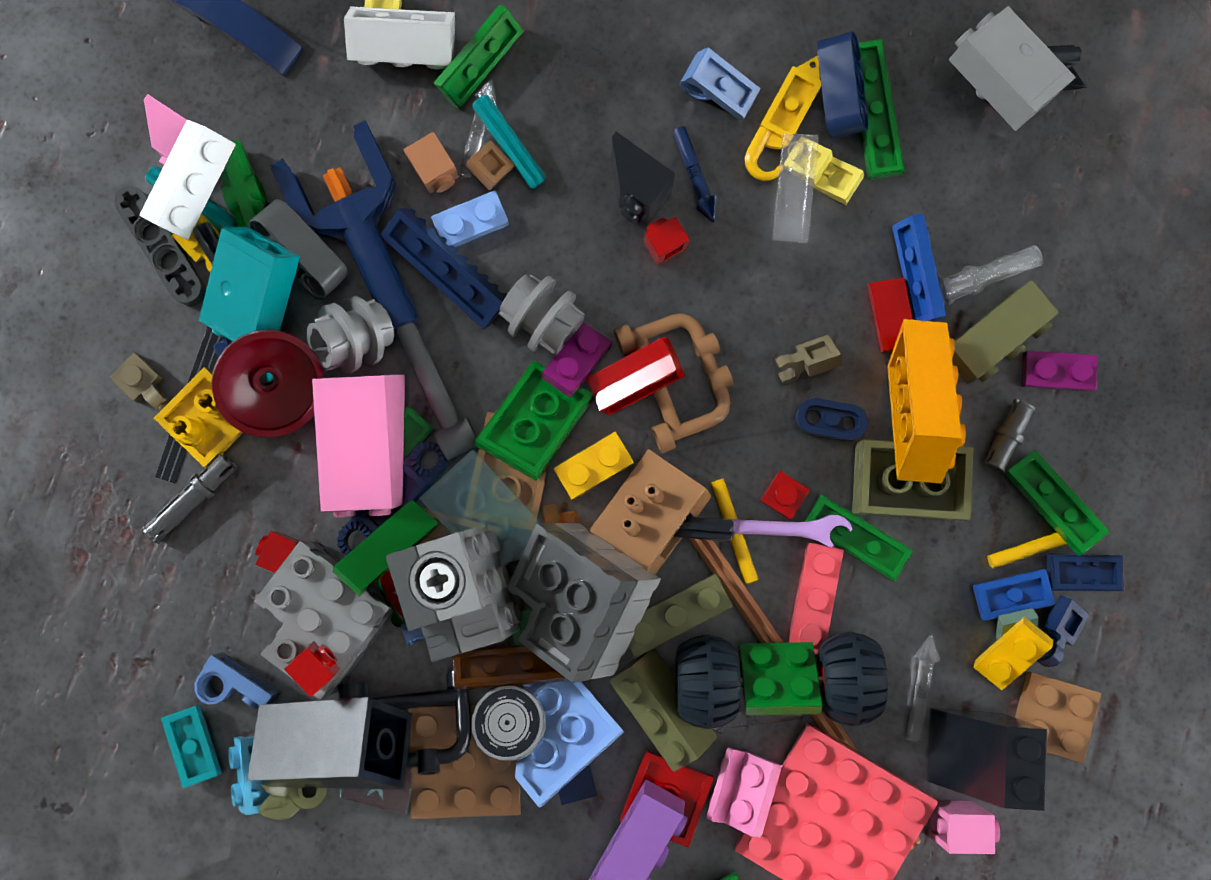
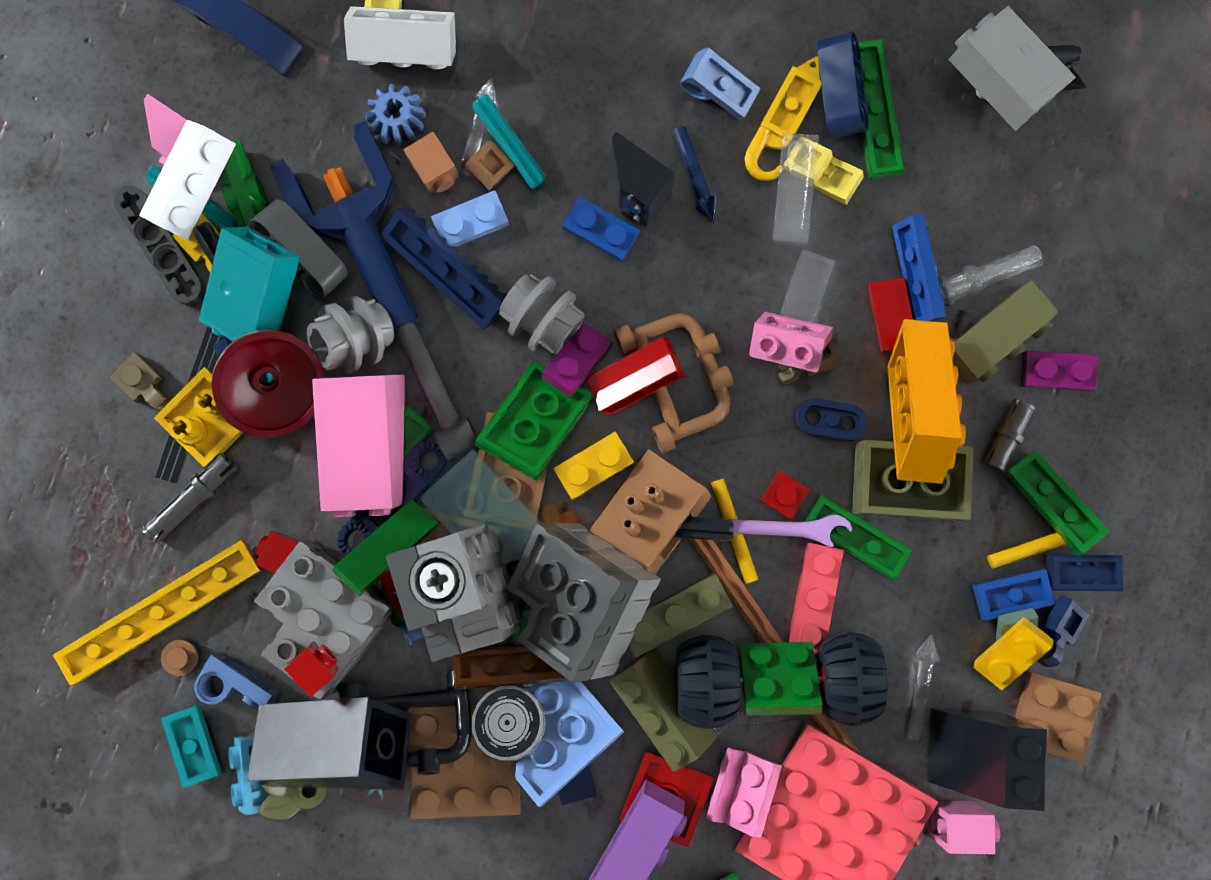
green tile [434,5,524,109] -> none
red plate [644,216,690,265] -> none
none -> yellow plate [53,540,263,686]
none -> medium nougat plate [161,639,199,676]
none -> medium blue gear [365,84,426,146]
none -> blue plate [562,196,640,263]
none -> bright pink bracket [749,312,834,372]
none -> clear tile [779,249,836,323]

